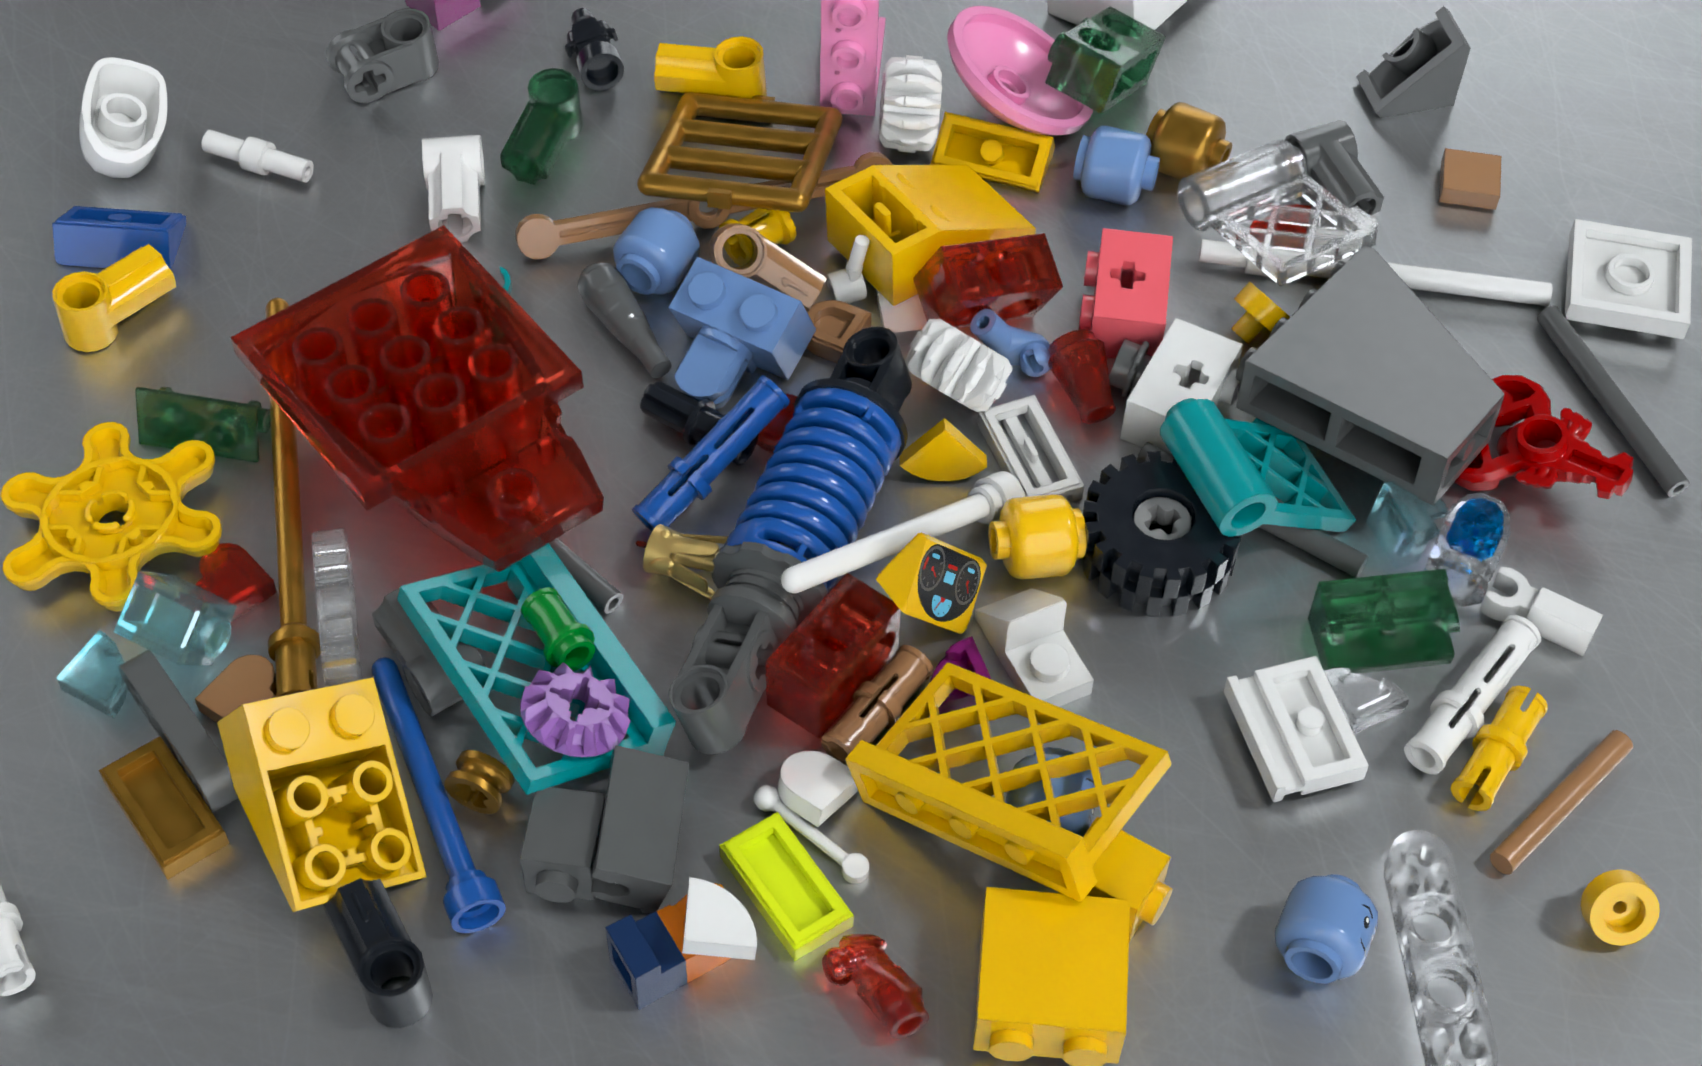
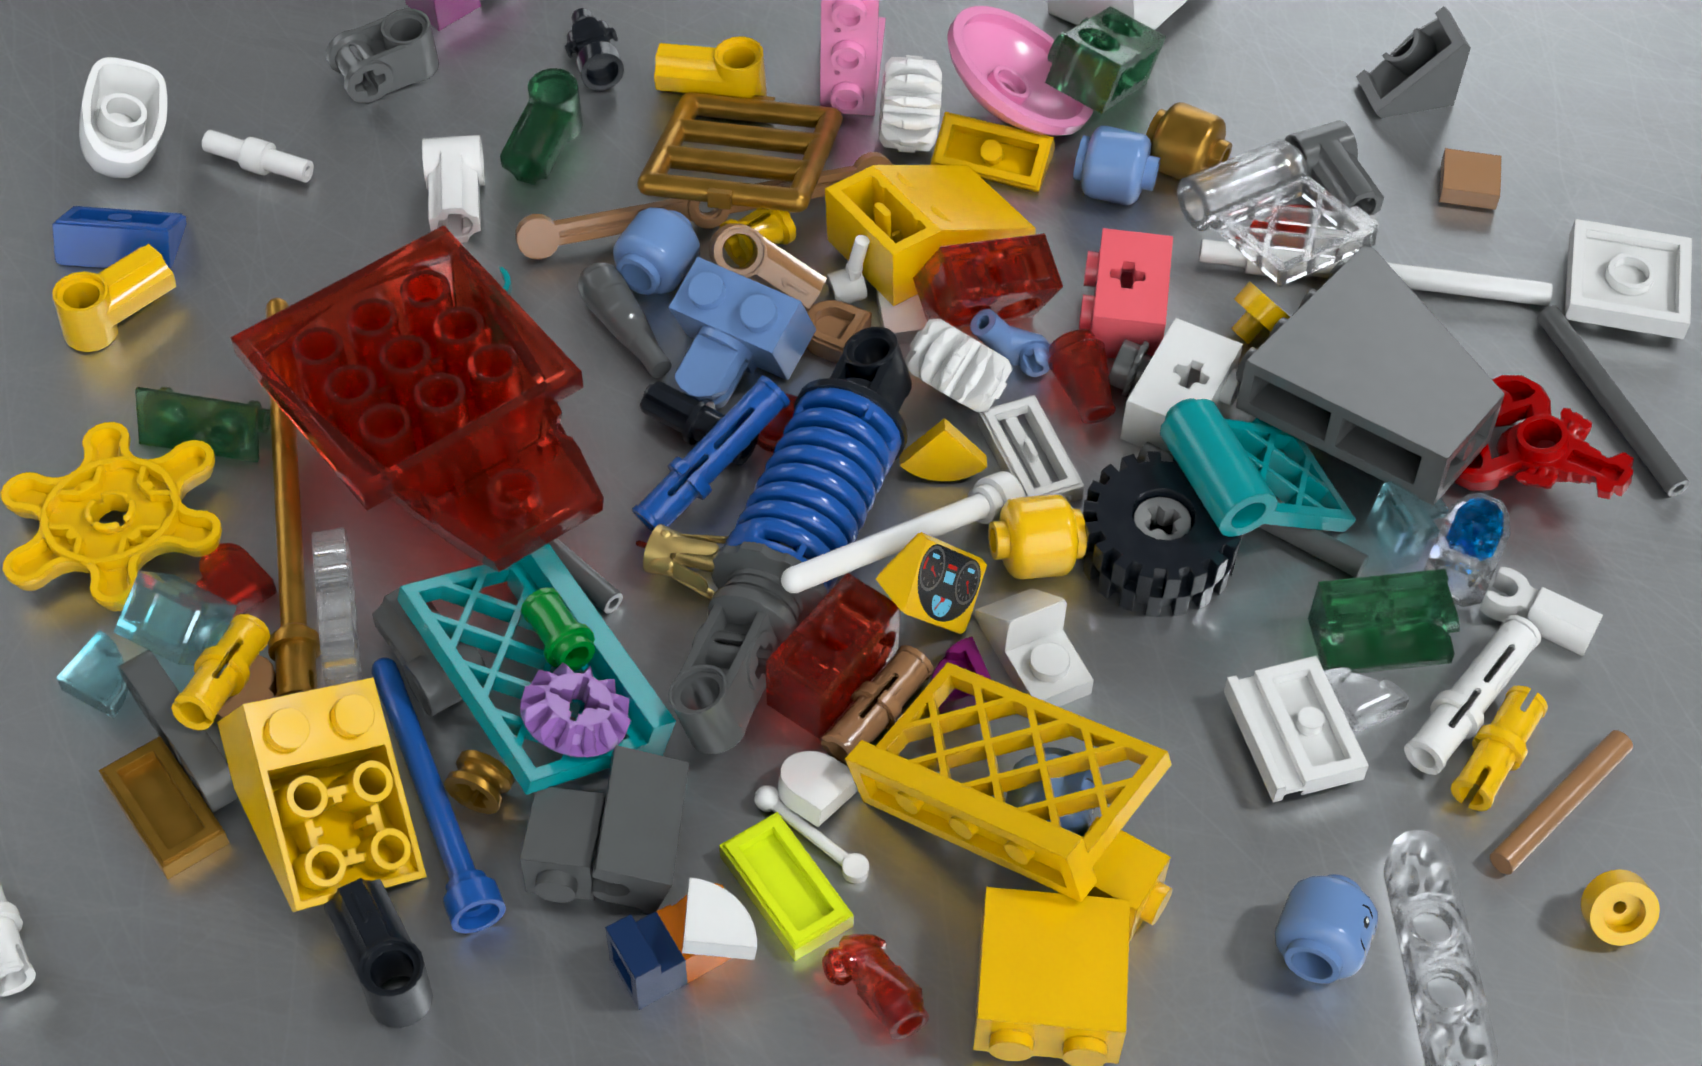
none -> yellow pin [171,614,271,731]

